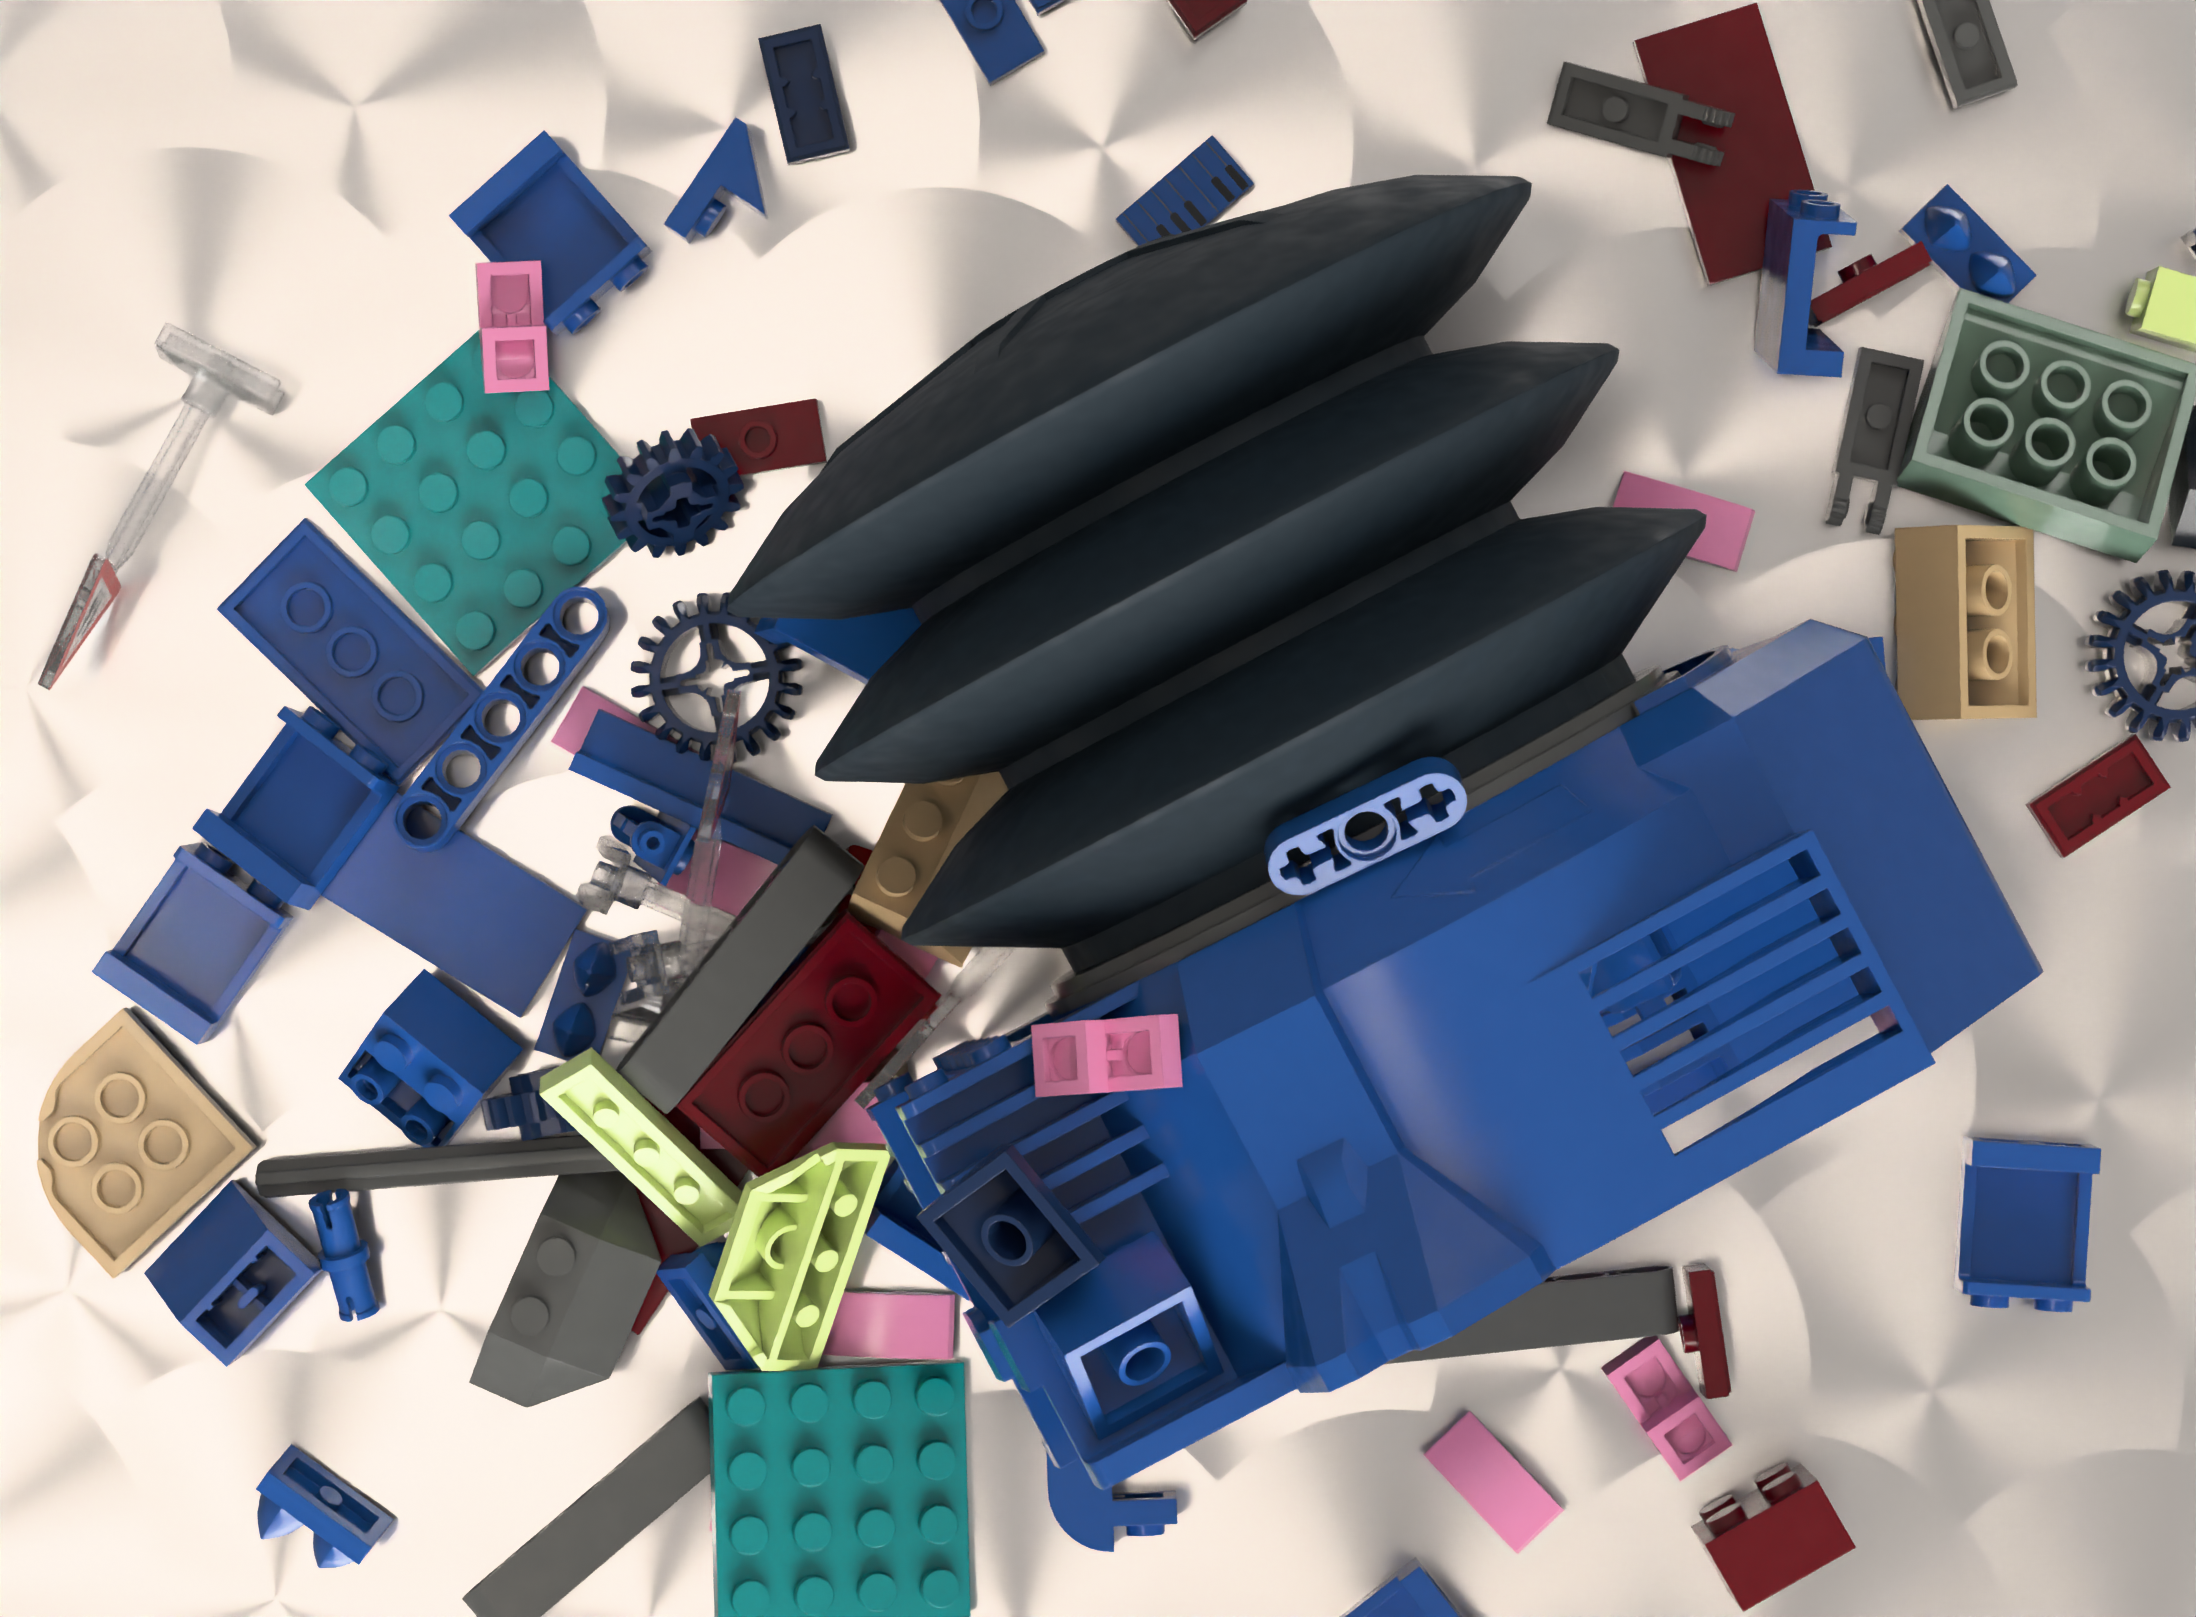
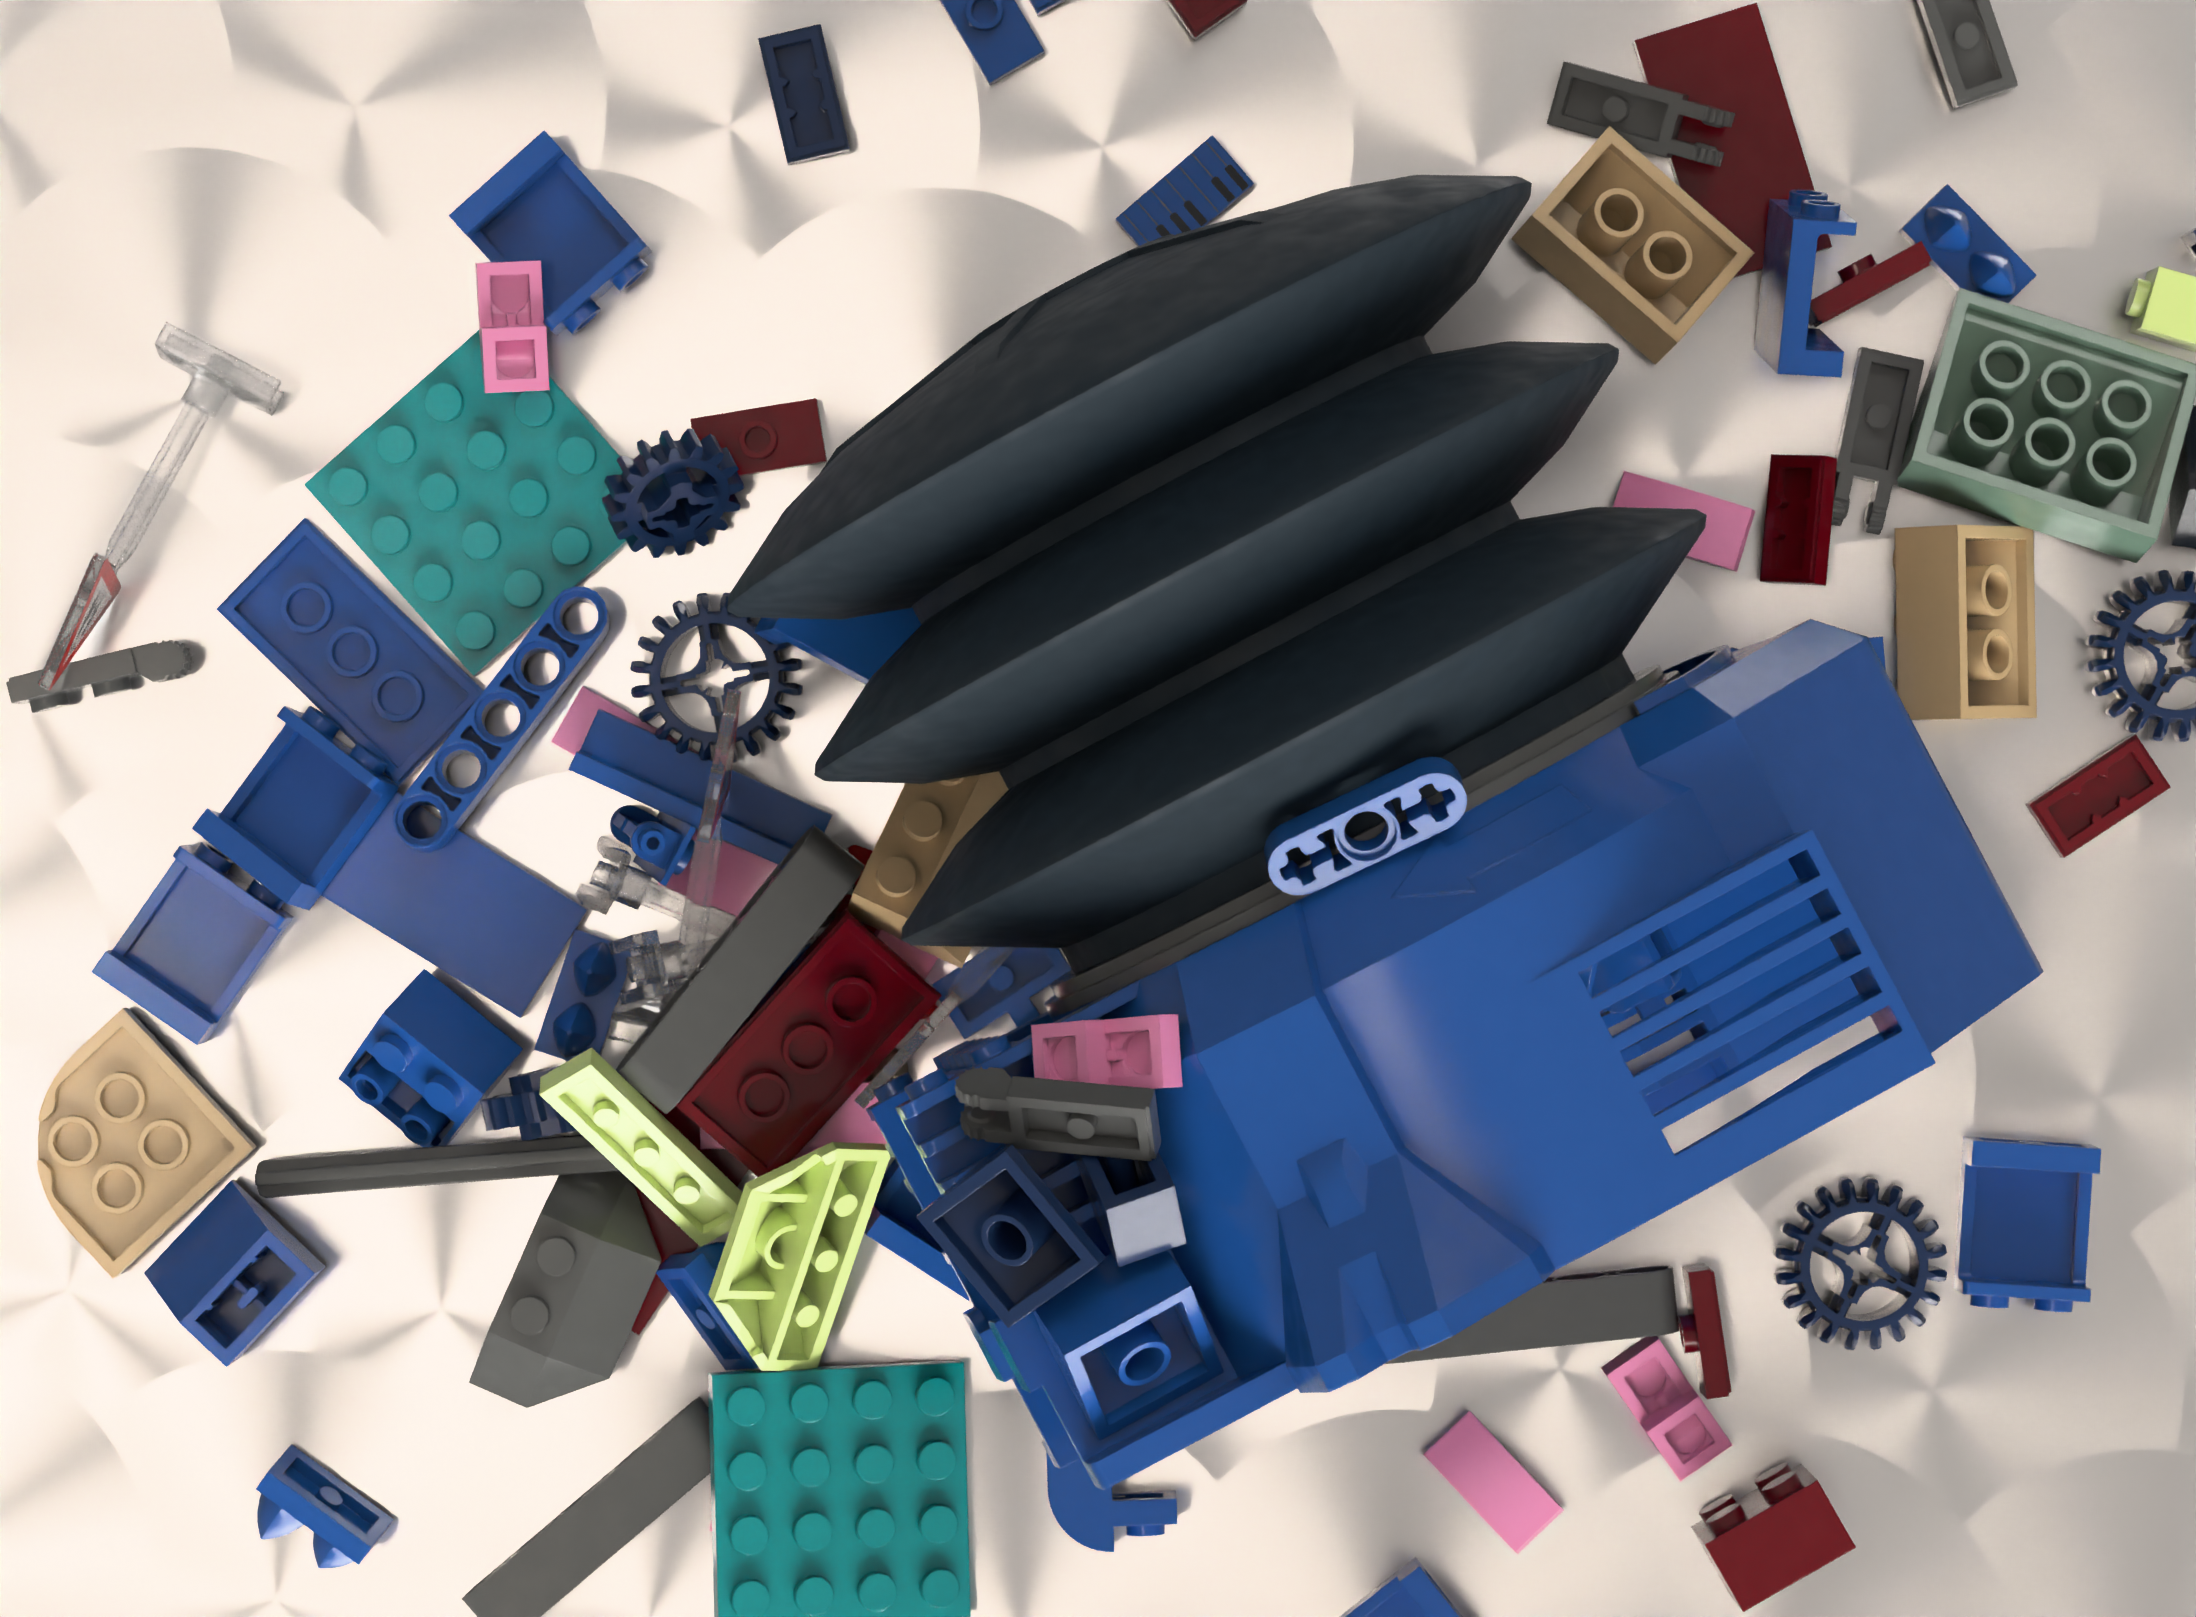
blue pin [308,1189,380,1322] -> none
blue slope [664,117,768,244] -> none
bright pink slope [822,1290,955,1359] -> none
none -> dark grey hinge [6,640,194,713]
none -> blue plate [932,947,1072,1040]
none -> dark grey hinge [955,1066,1161,1161]
none -> dark blue slope [1074,1152,1187,1268]
none -> tan slope [1511,126,1755,365]
none -> dark red plate [1760,454,1837,586]
none -> dark blue gear [1773,1177,1947,1350]

